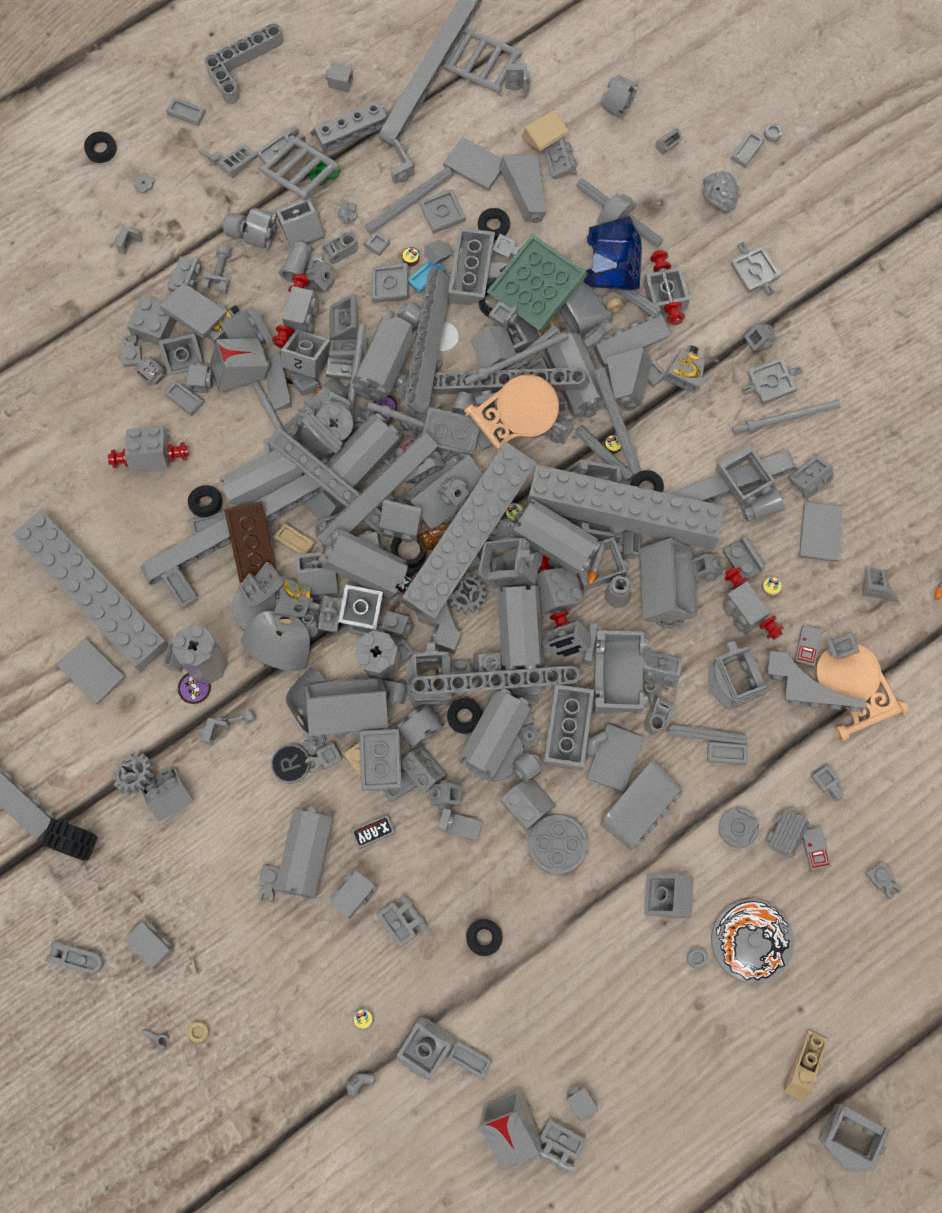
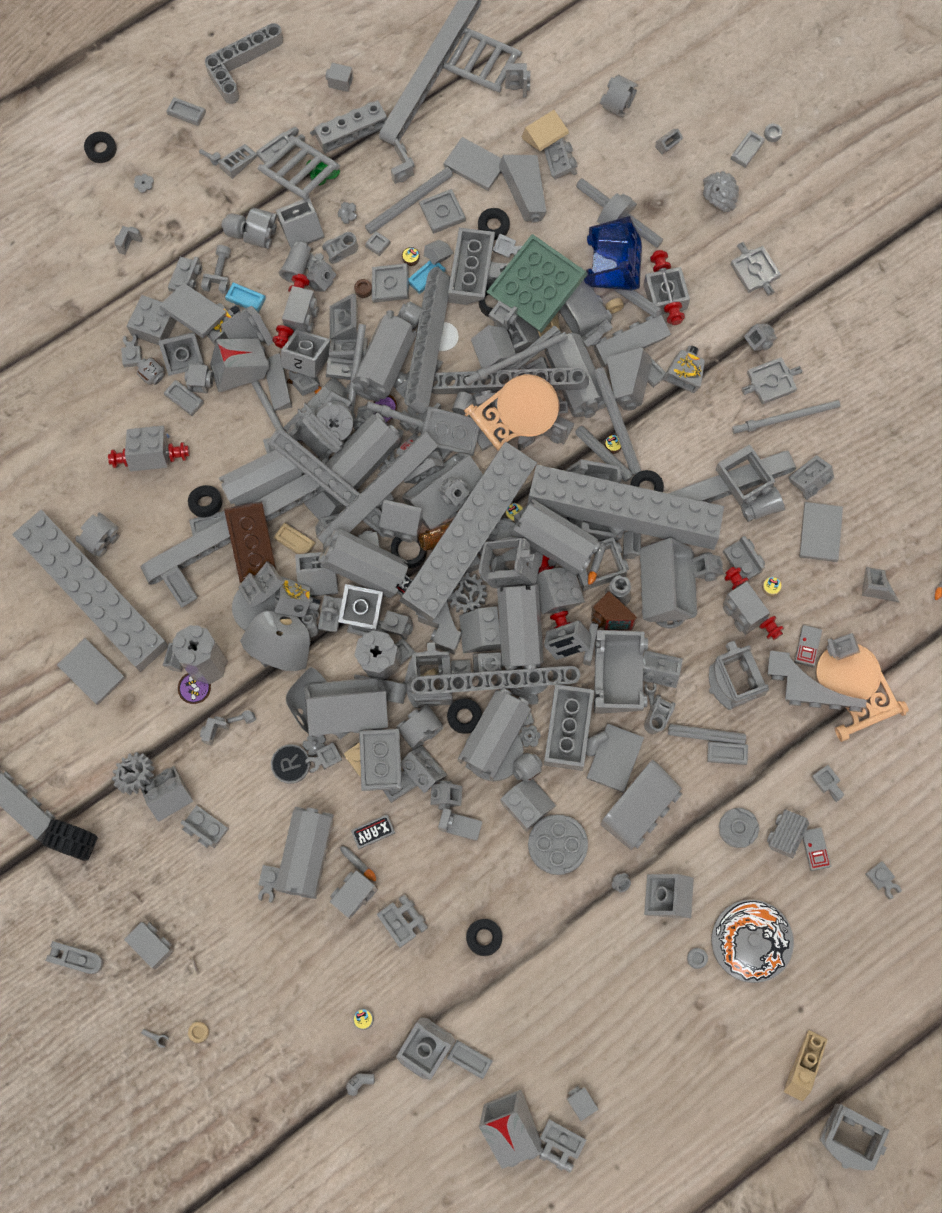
none -> light grey brick [76,512,120,557]
none -> light grey bracket [180,805,229,848]
none -> medium azure tile [225,282,266,313]
none -> light grey piece [340,846,376,882]
none -> reddish brown tile [354,279,372,298]
none -> light grey slope [459,607,501,653]
none -> light grey slope [518,436,535,451]
none -> reddish brown slope [591,591,637,630]
none -> light grey plate [612,873,631,892]

